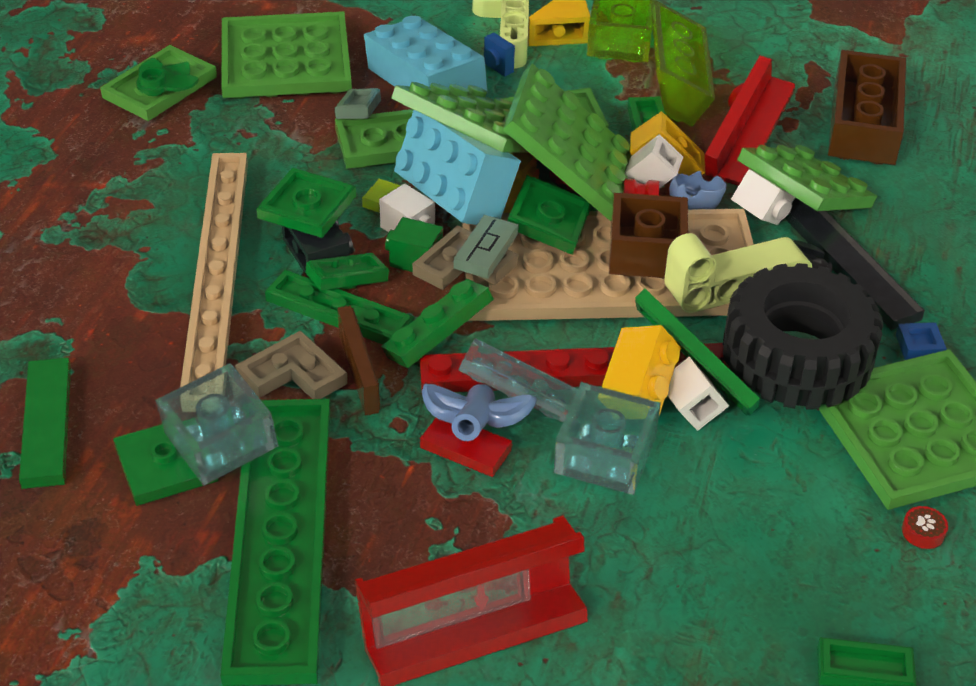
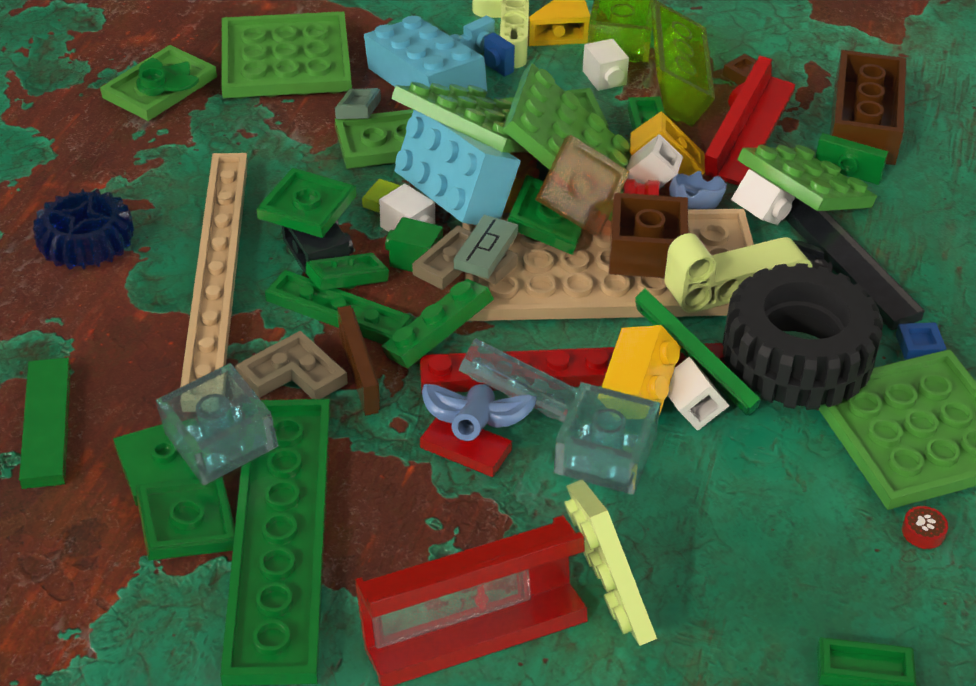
none -> clear blue gear [33,189,134,270]
none -> green plate [136,476,235,561]
none -> medium azure plate [450,15,495,54]
none -> clear orange tile [535,135,630,236]
none -> yellowish green plate [564,479,657,646]
none -> white brick [583,38,629,91]
none -> reddish brown plate [723,54,757,85]
none -> green plate [815,133,889,185]

